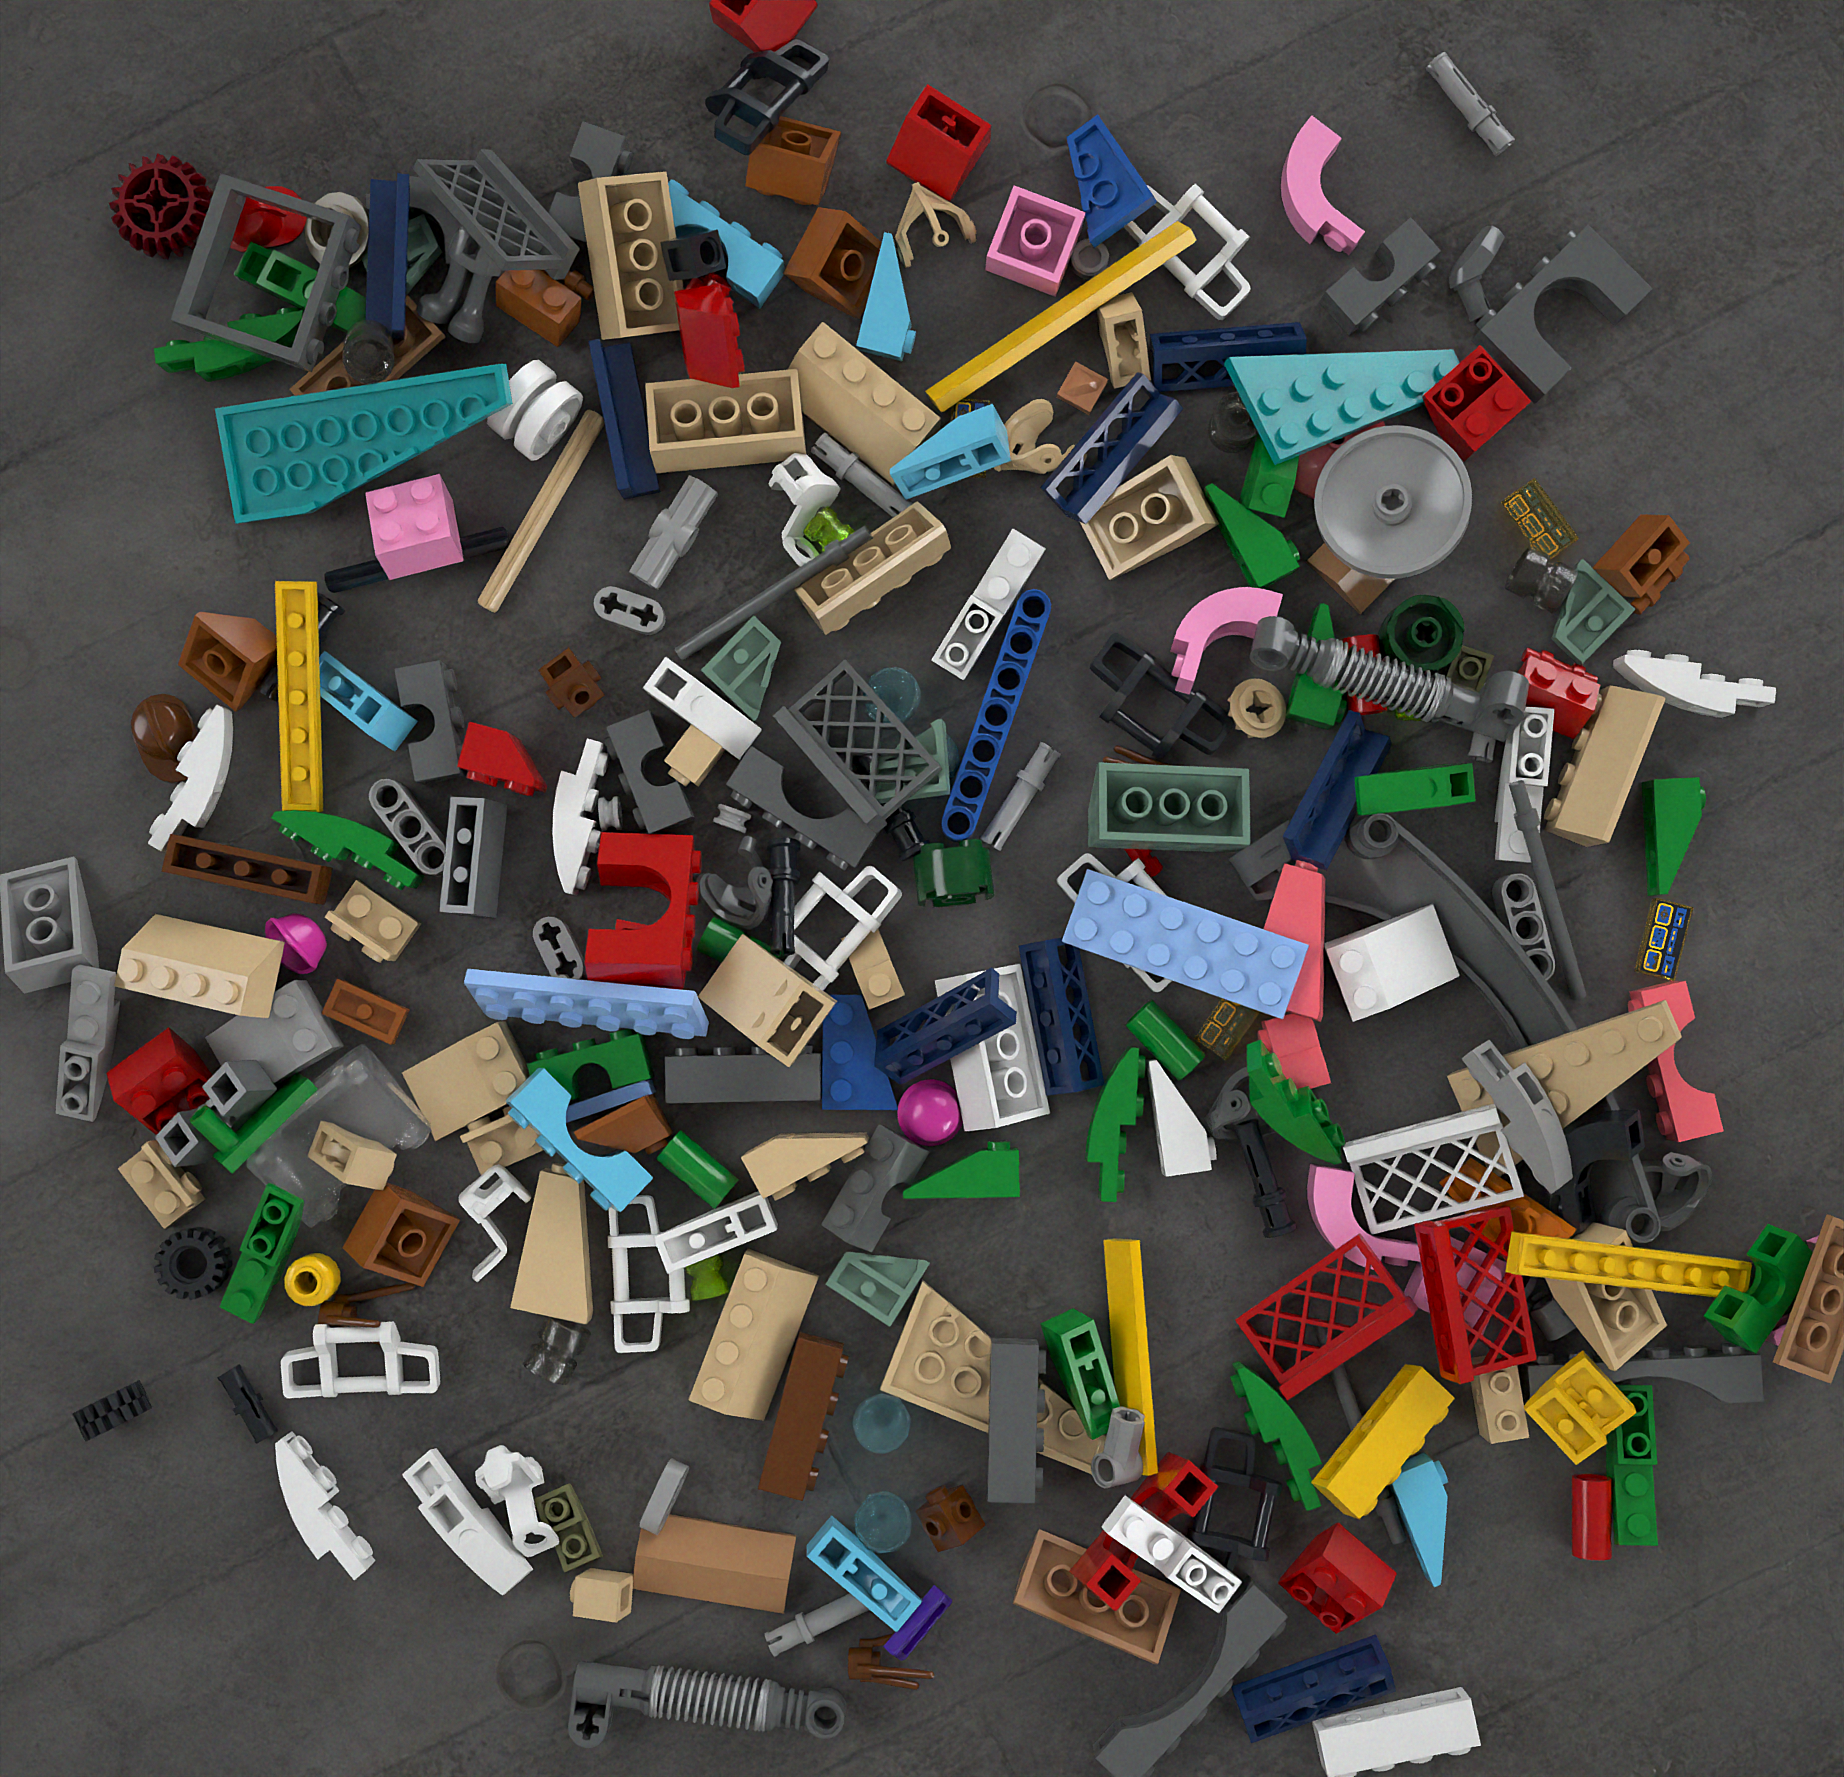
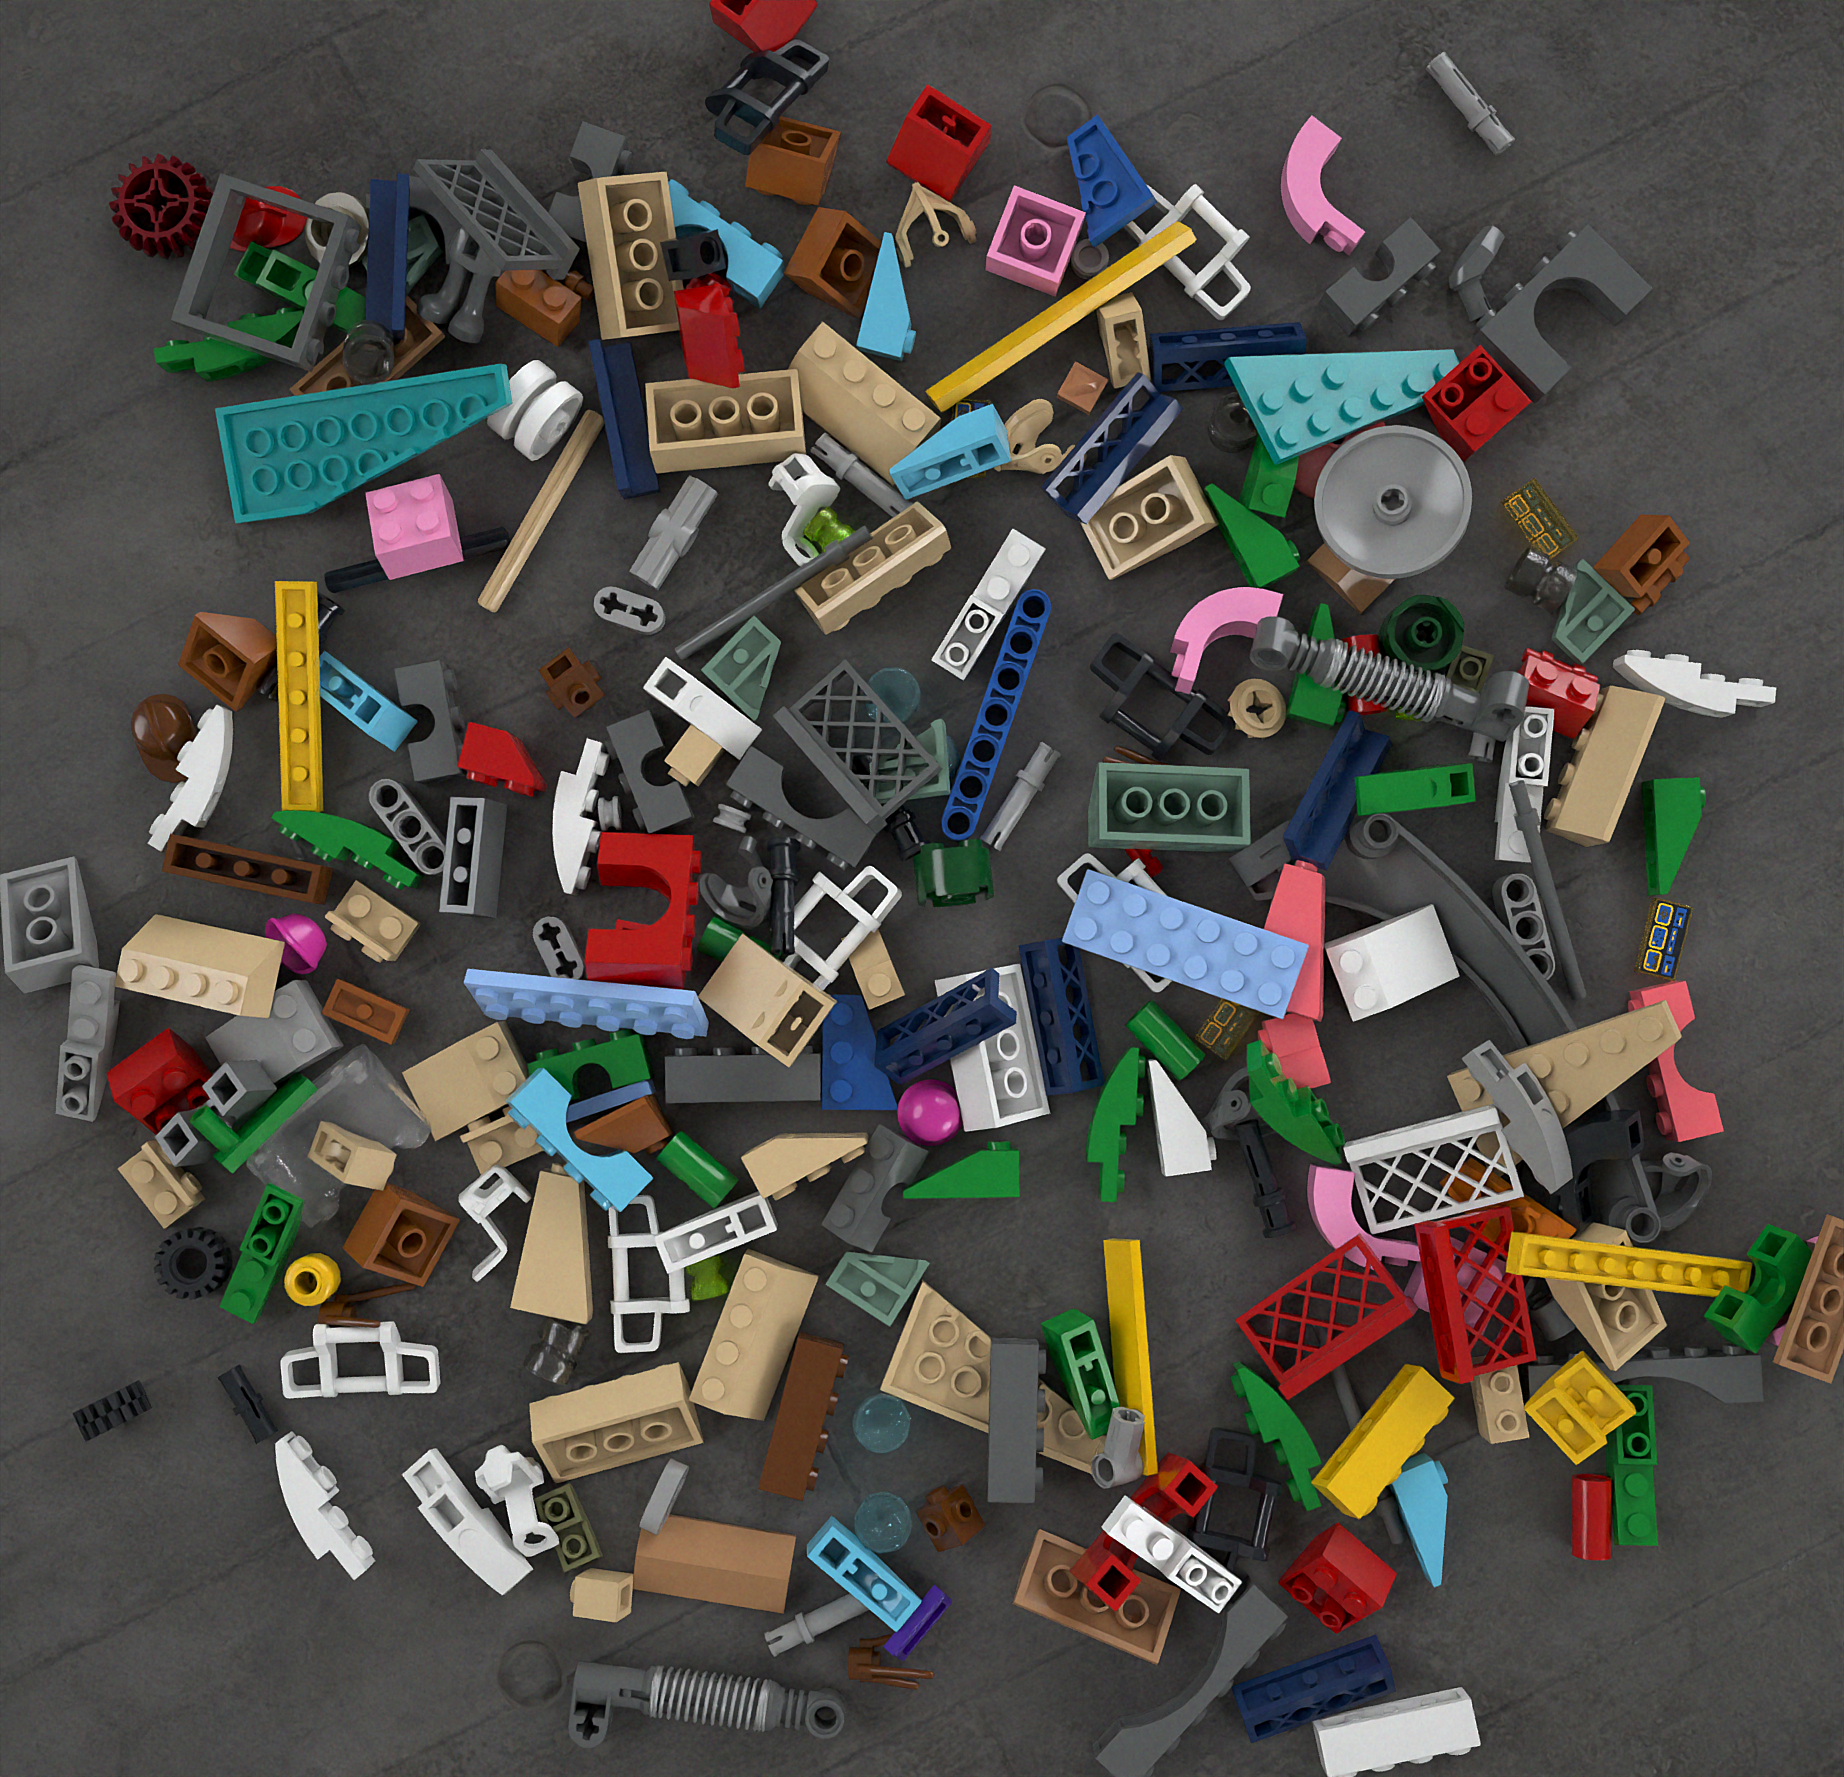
none -> tan slope [529,1362,704,1484]

